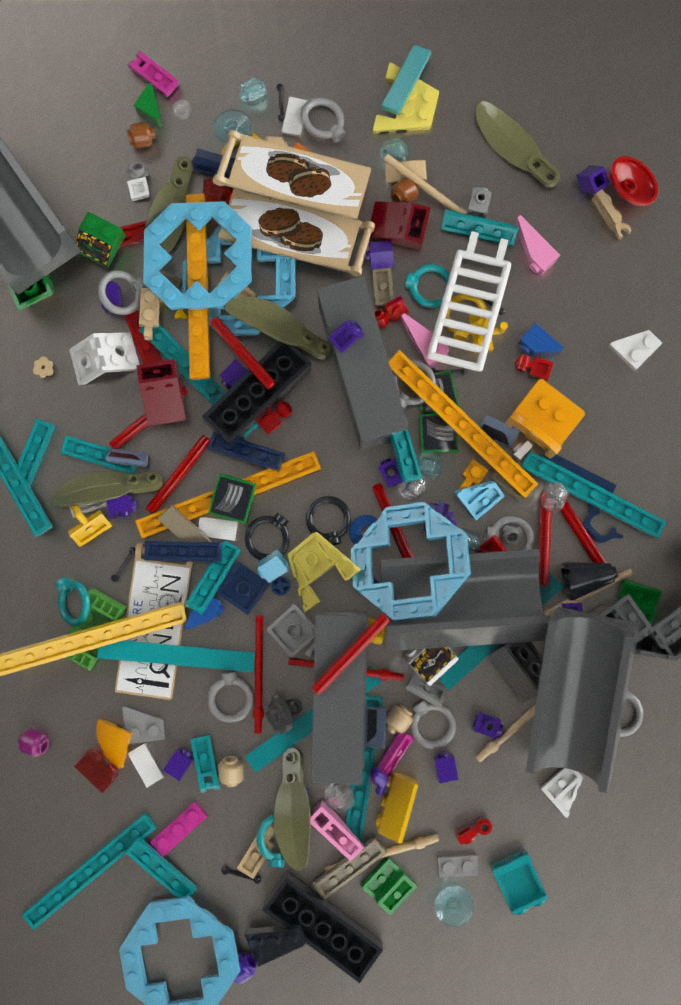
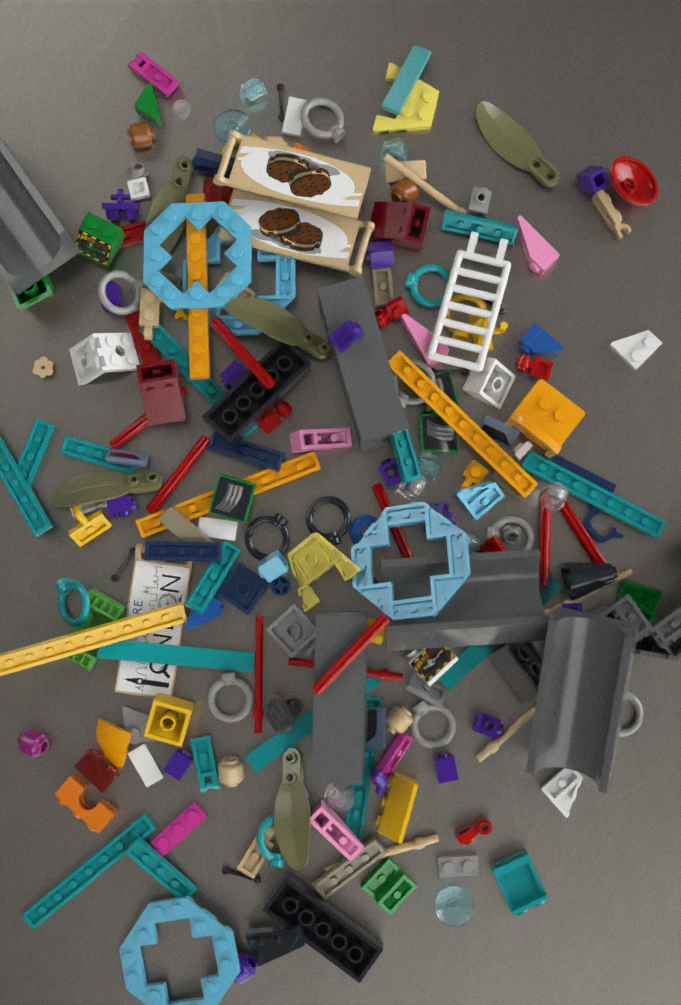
none -> orange arch [54,773,118,833]
none -> dark purple hips [102,189,140,220]
none -> yellow slope [144,692,195,747]
none -> bright pink slope [289,428,352,453]
none -> white slope [463,357,516,410]

